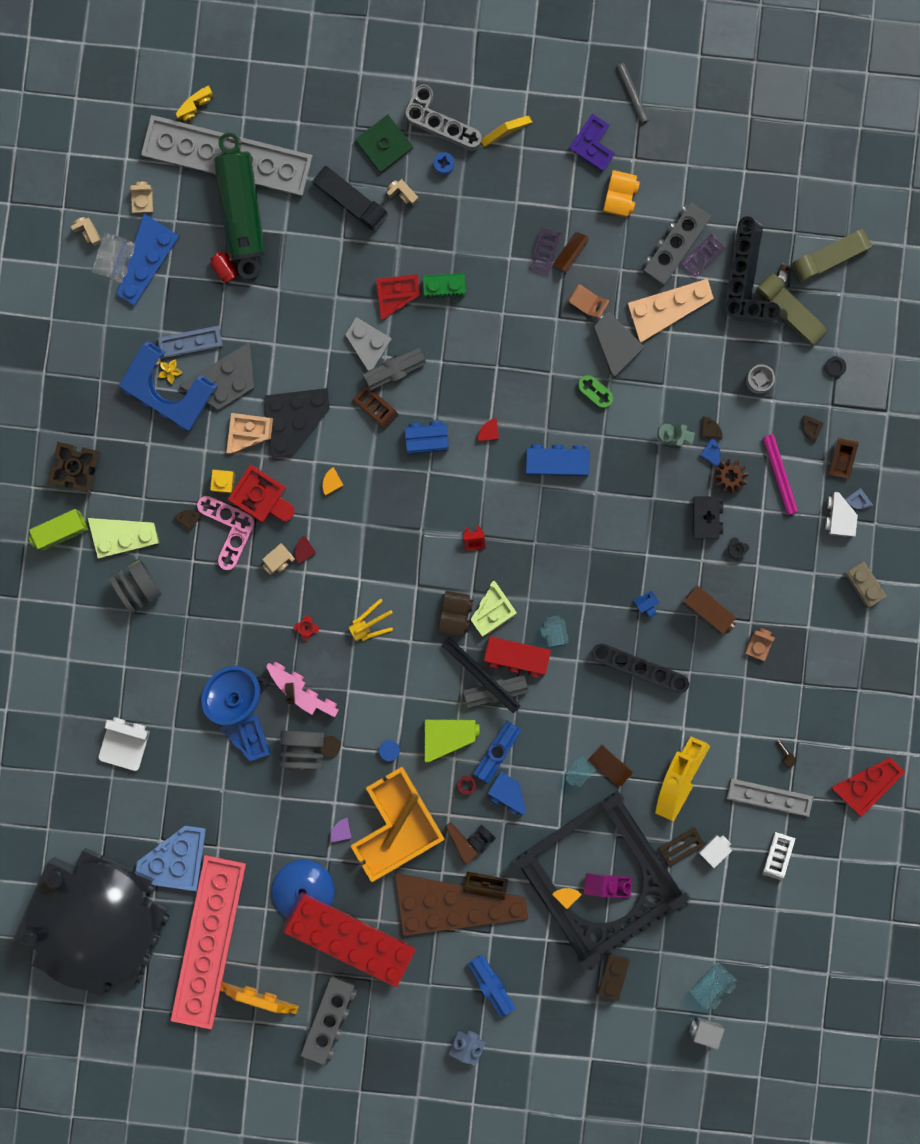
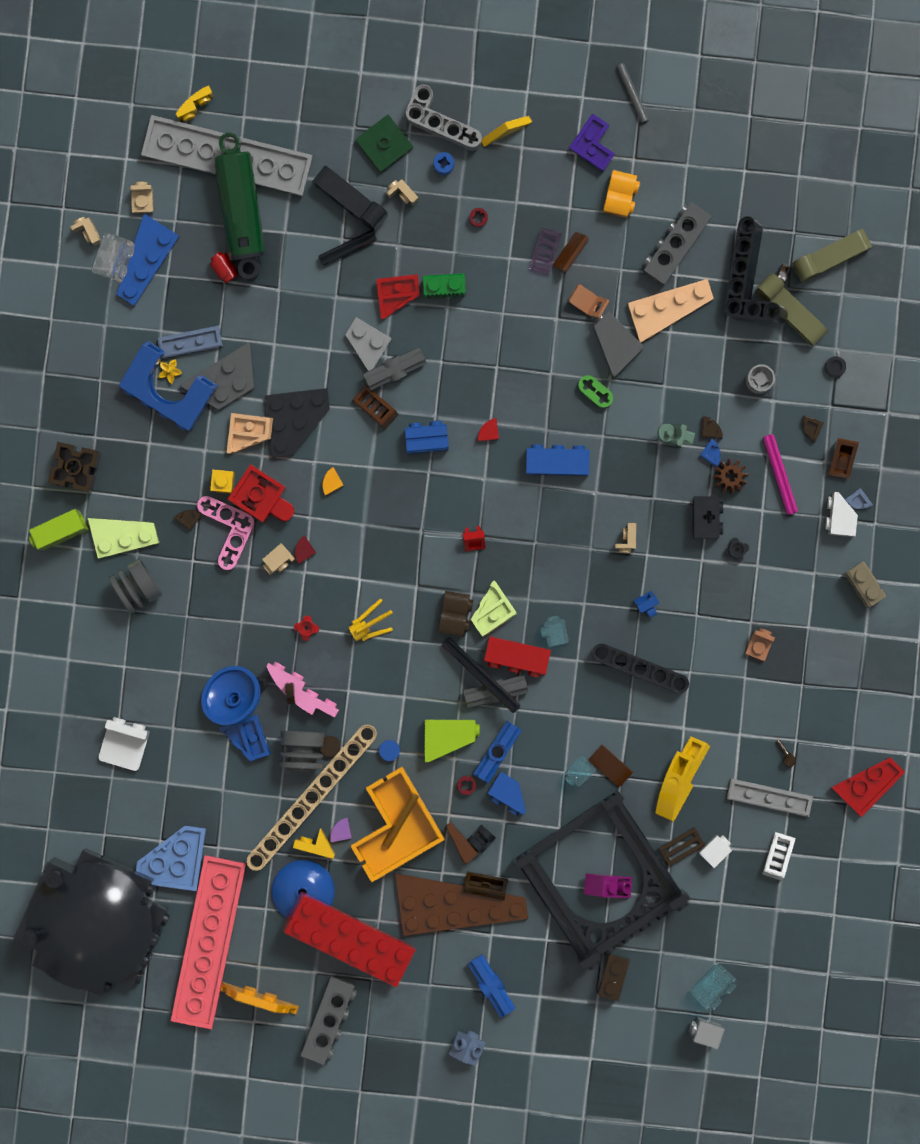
light orange tile [552,888,582,909] -> none
clear purple slope [681,233,726,277] -> none
reddish brown brick [681,585,737,635] -> none
none -> tan beam [247,724,377,871]
none -> yellow slope [293,828,335,859]
none -> black axle [318,230,377,266]
none -> dark red bush [469,208,488,228]
none -> tan bracket [614,523,636,553]

